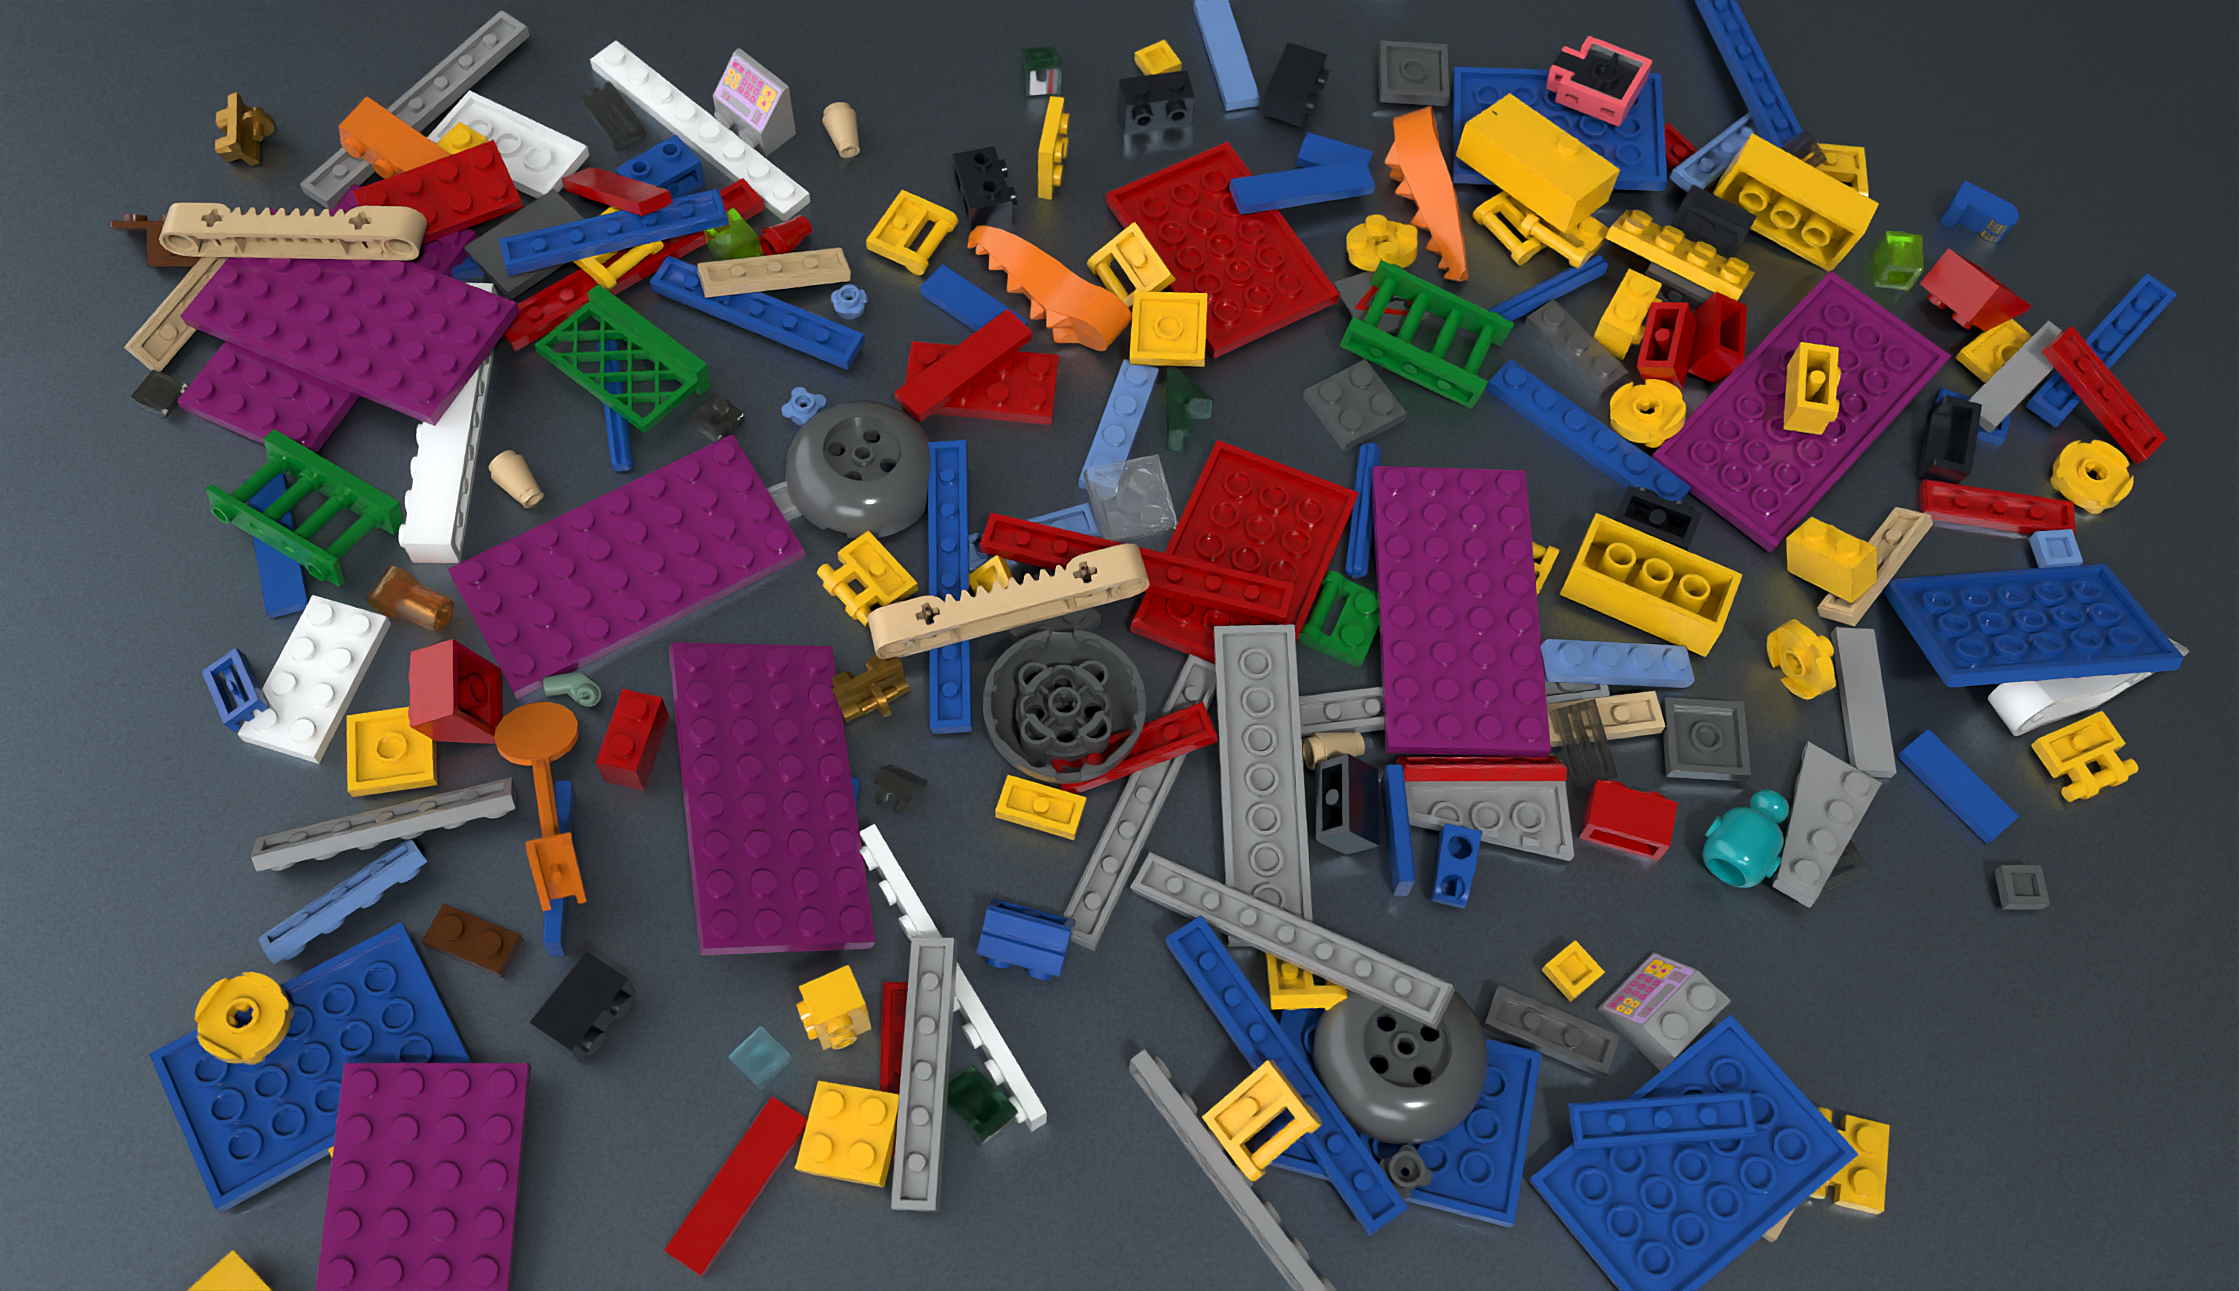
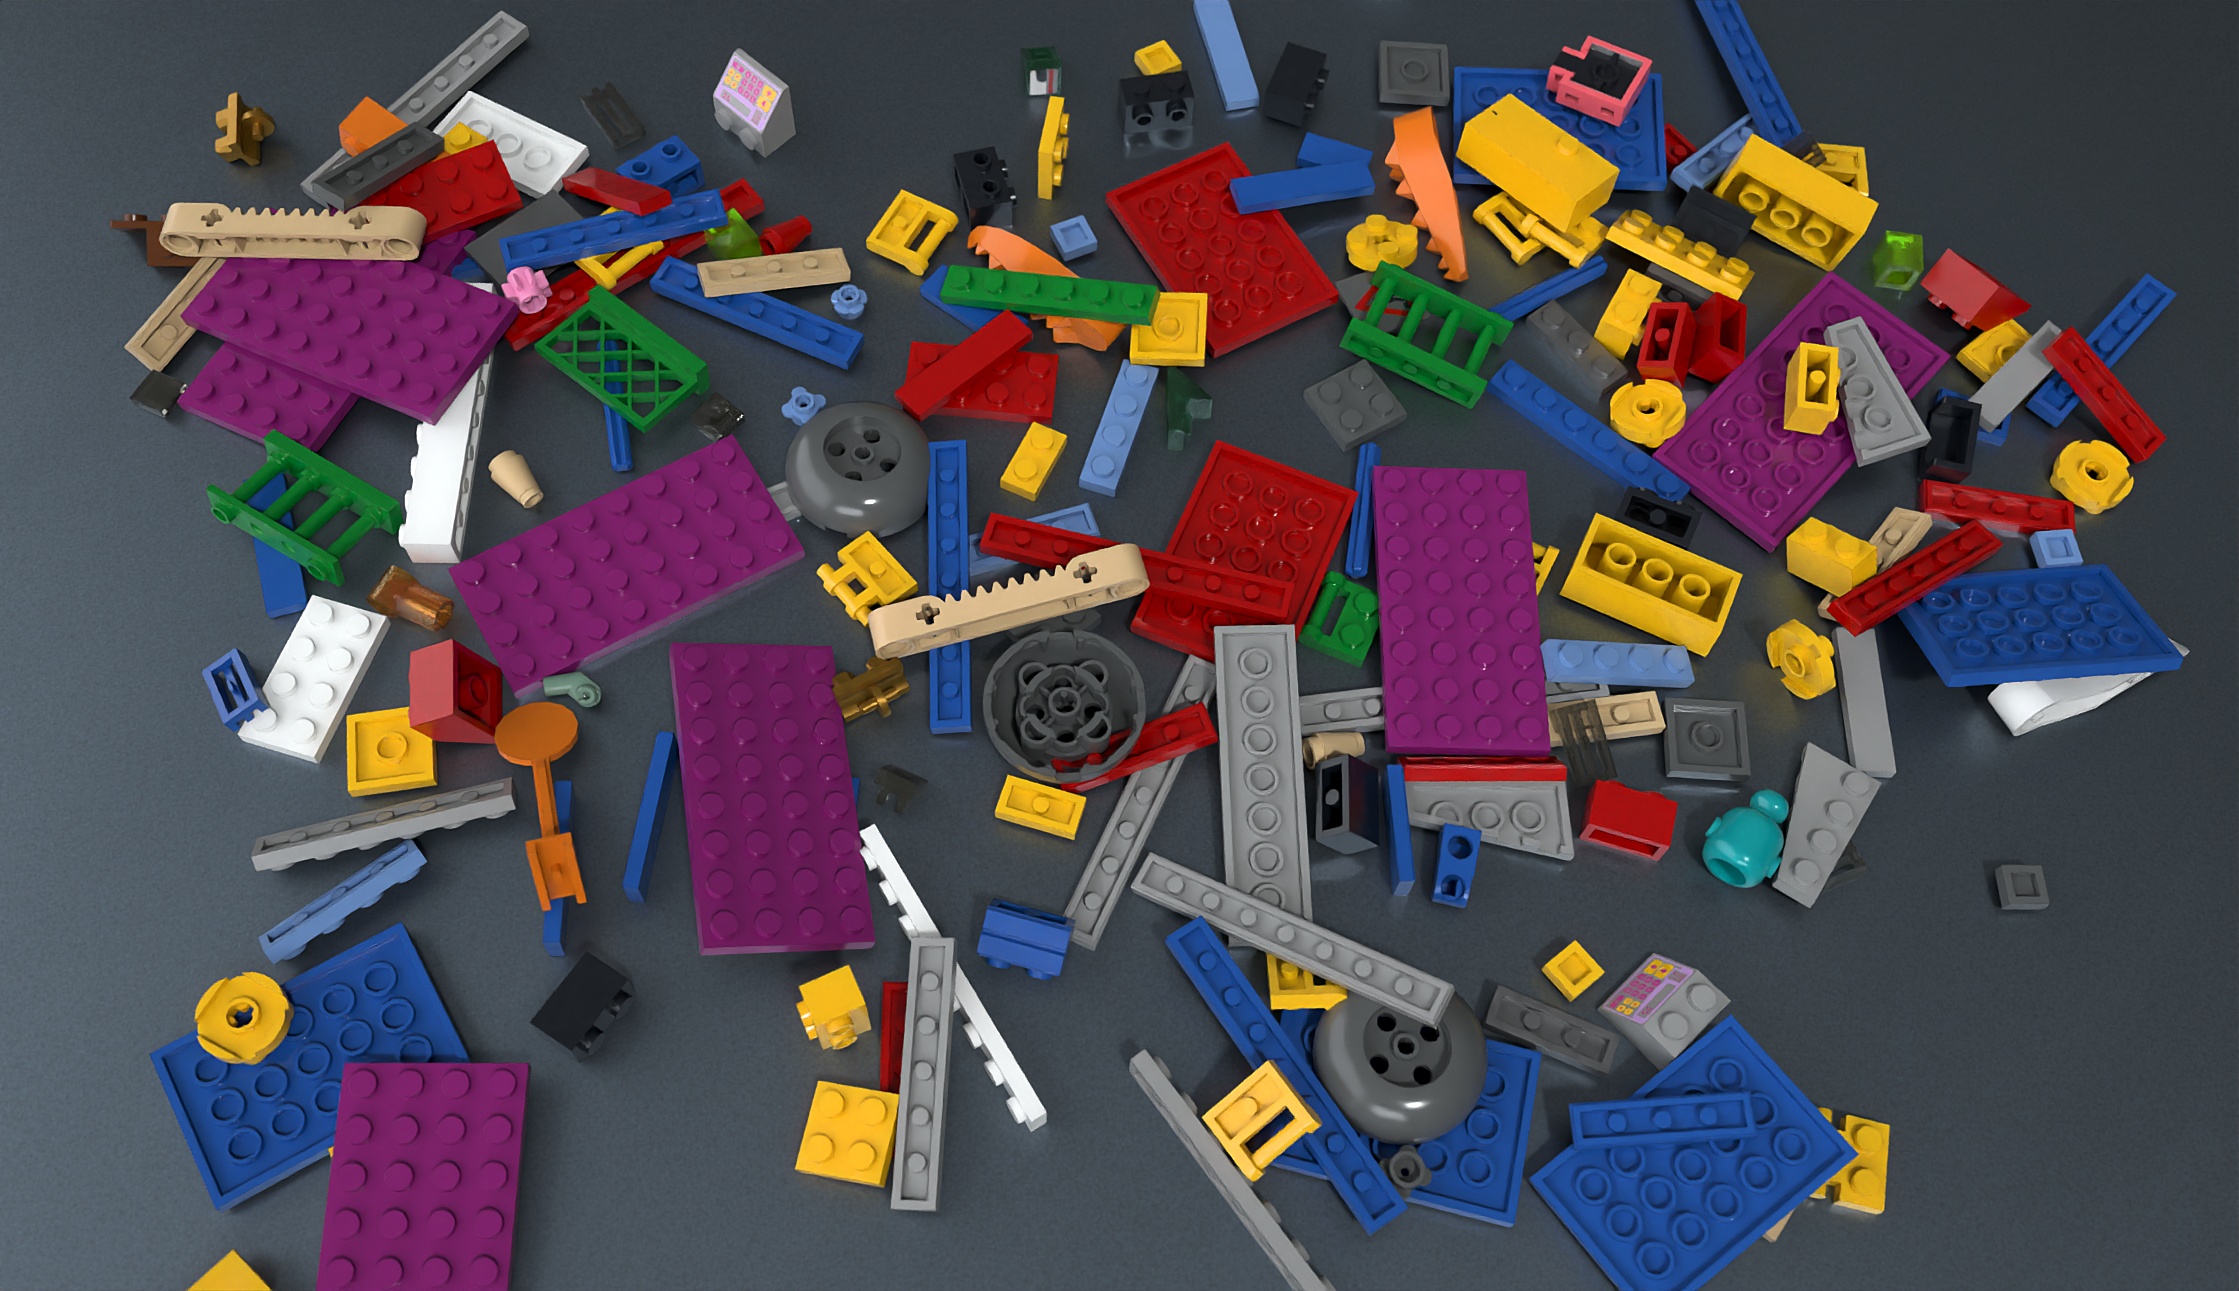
reddish brown plate [422,904,523,978] -> none
white plate [590,41,811,222] -> none
red brick [595,689,670,791] -> none
red tile [664,1096,808,1278] -> none
clear light blue plate [728,1026,793,1091] -> none
tan cone [822,102,860,158] -> none
clear green slope [947,1065,1018,1147] -> none
yellow plate [970,555,1013,596] -> none
clear plate [1083,454,1178,542] -> none
yellow plate [1087,222,1176,315] -> none
blue tile [1897,729,2020,845] -> none
blue leg [1939,180,2019,242] -> none
yellow plate [2031,711,2138,802] -> none
none -> dark grey plate [312,122,445,212]
none -> bright pink gear [501,266,553,314]
none -> blue tile [622,731,679,903]
none -> green plate [940,265,1161,326]
none -> yellow plate [1000,422,1067,502]
none -> medium blue plate [1050,215,1097,262]
none -> light grey wing [1823,316,1931,467]
none -> red tile [1826,519,2003,637]

